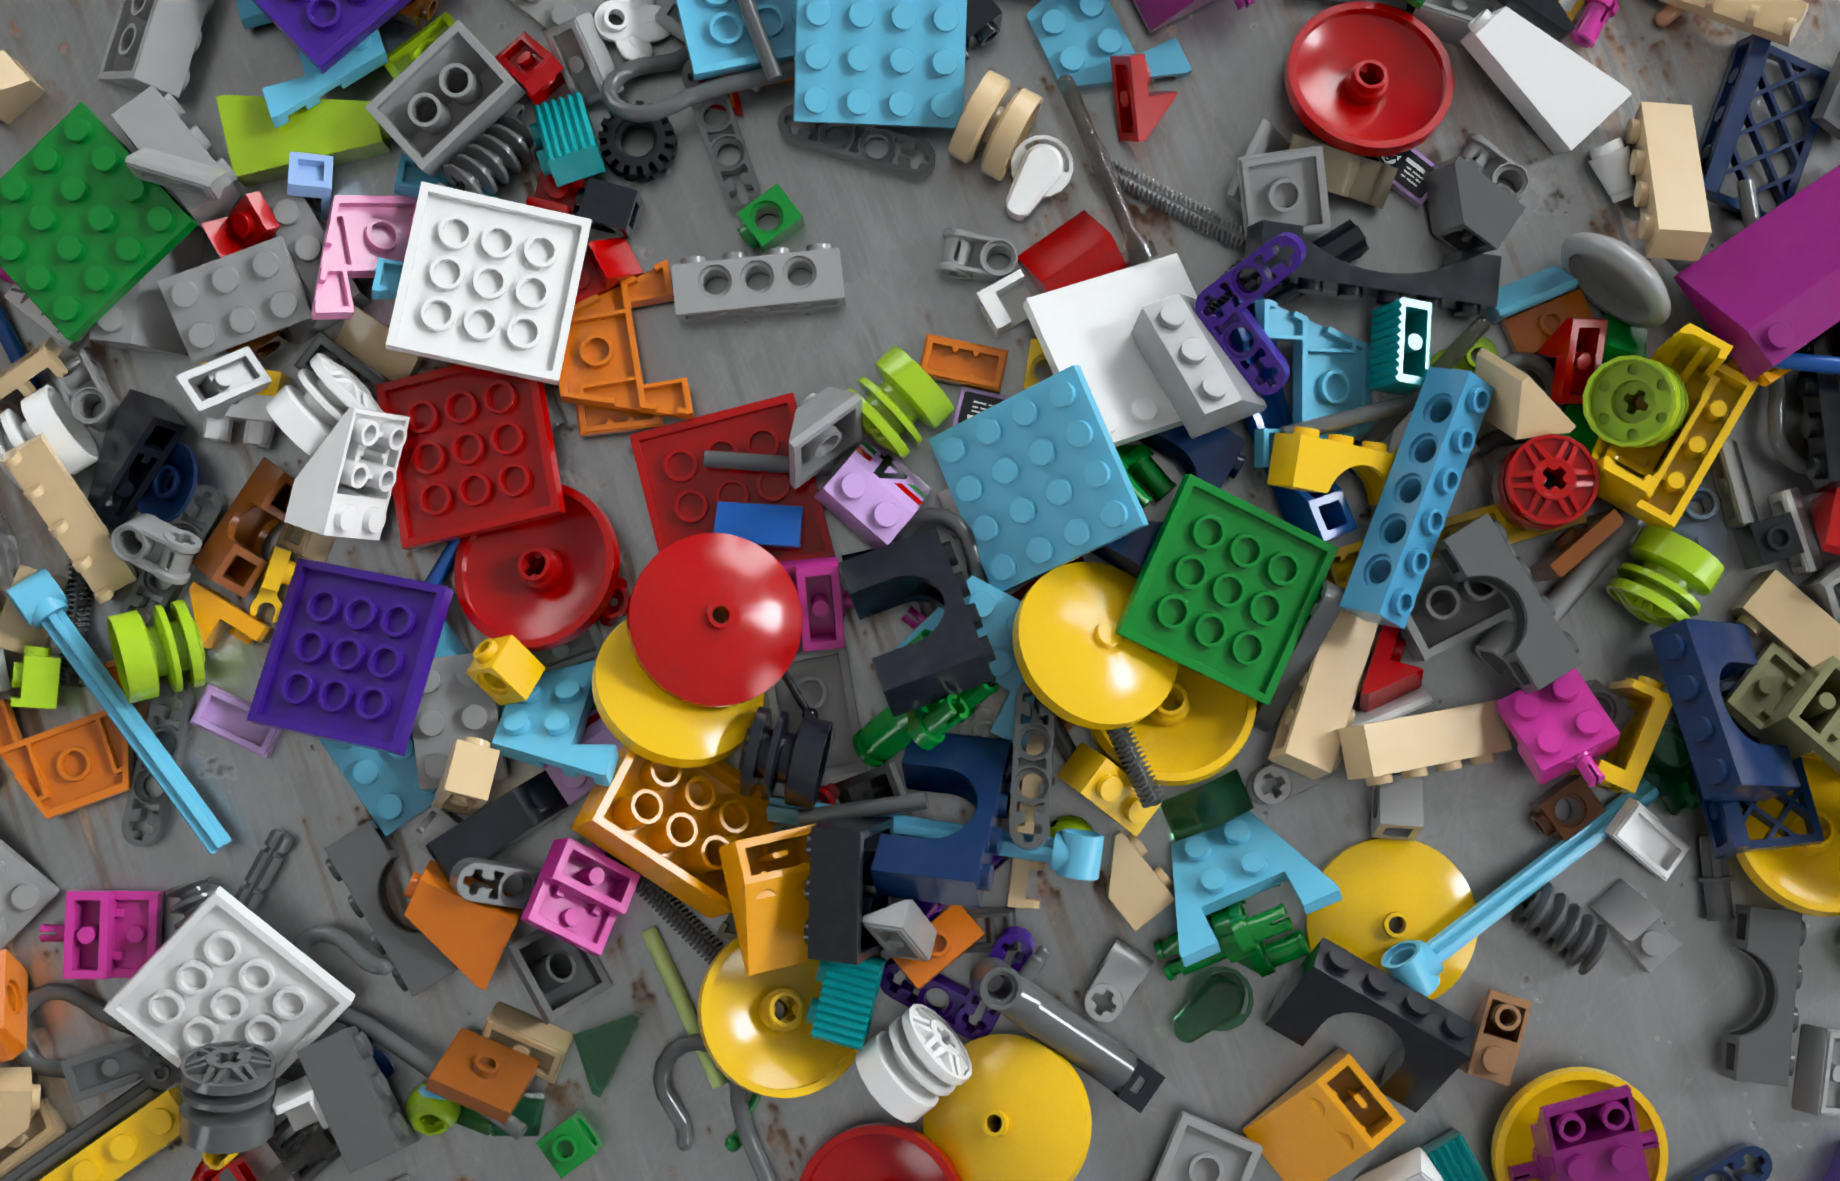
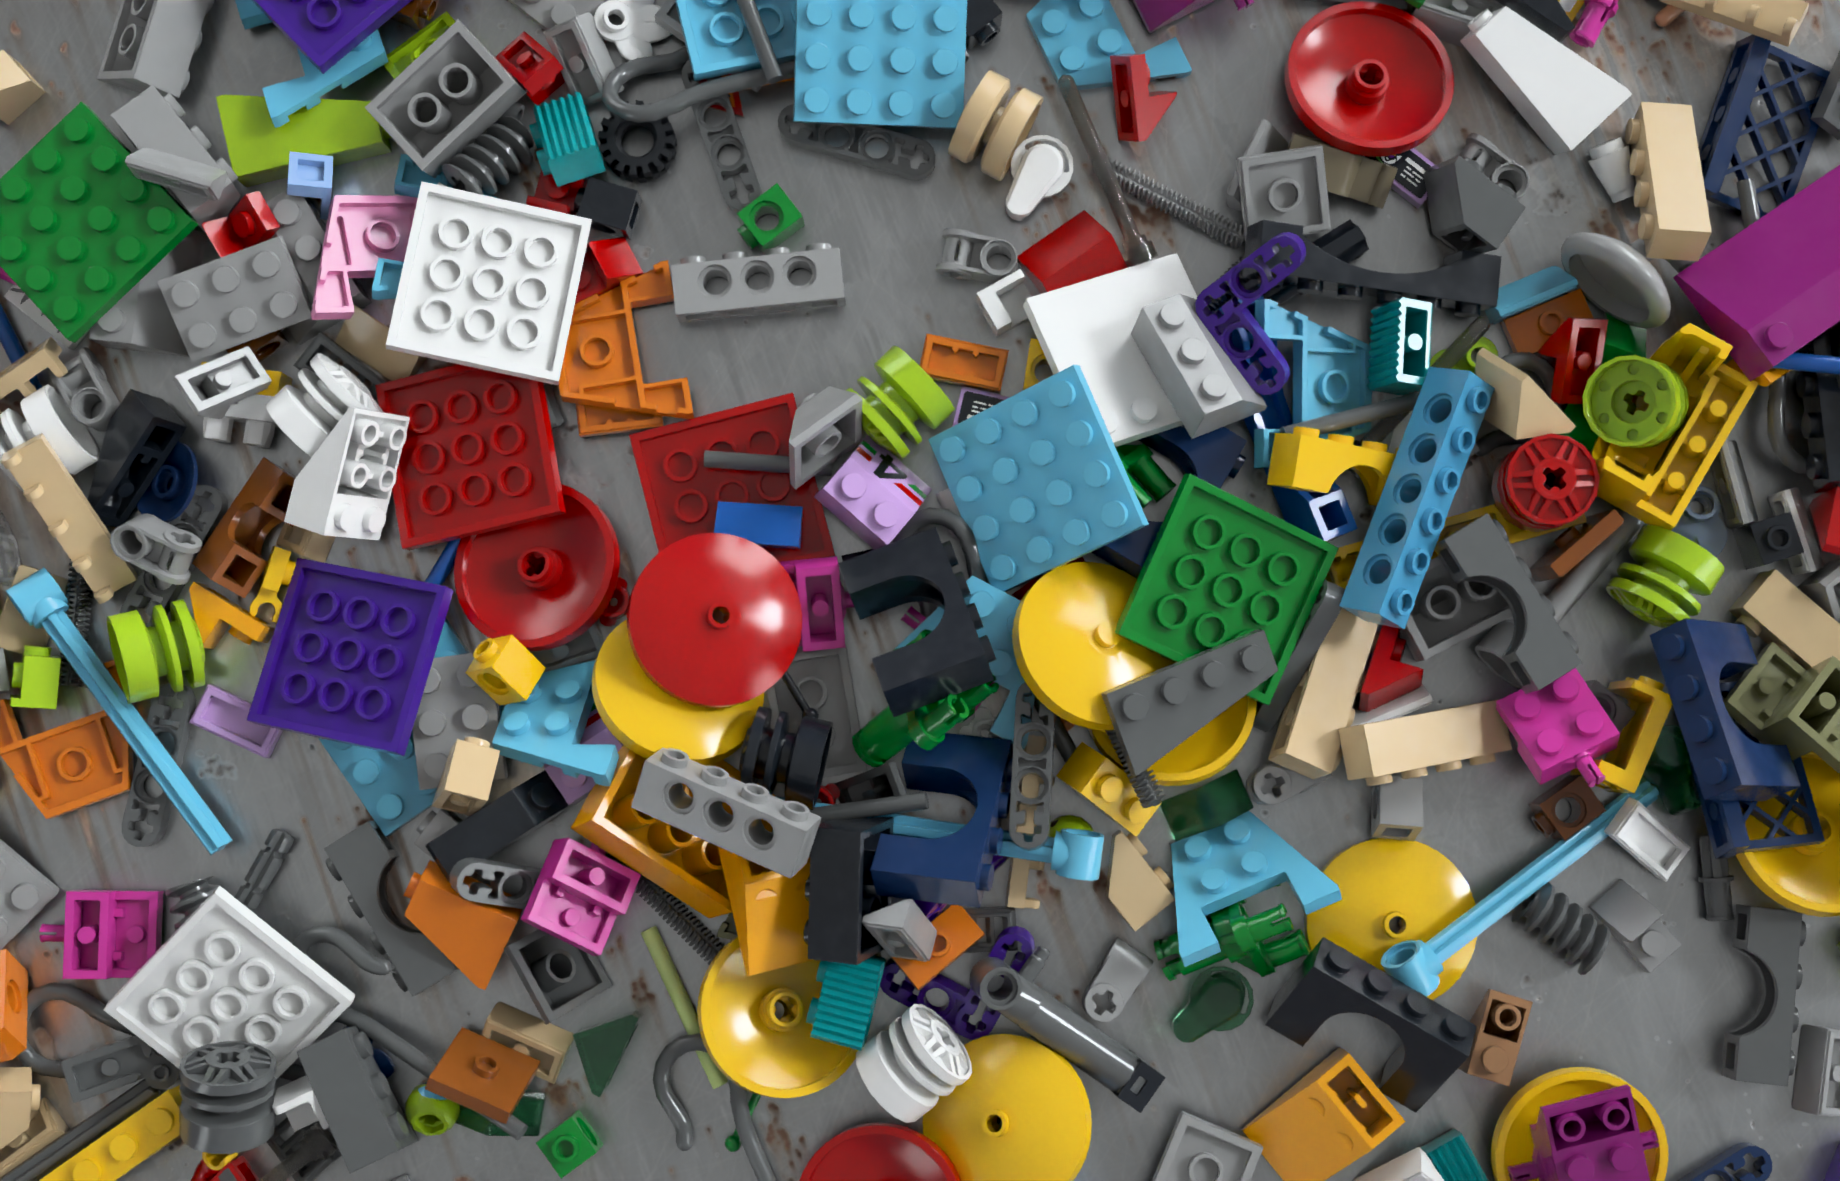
none -> light grey brick [631,747,822,879]
none -> dark grey wing [1101,629,1279,776]

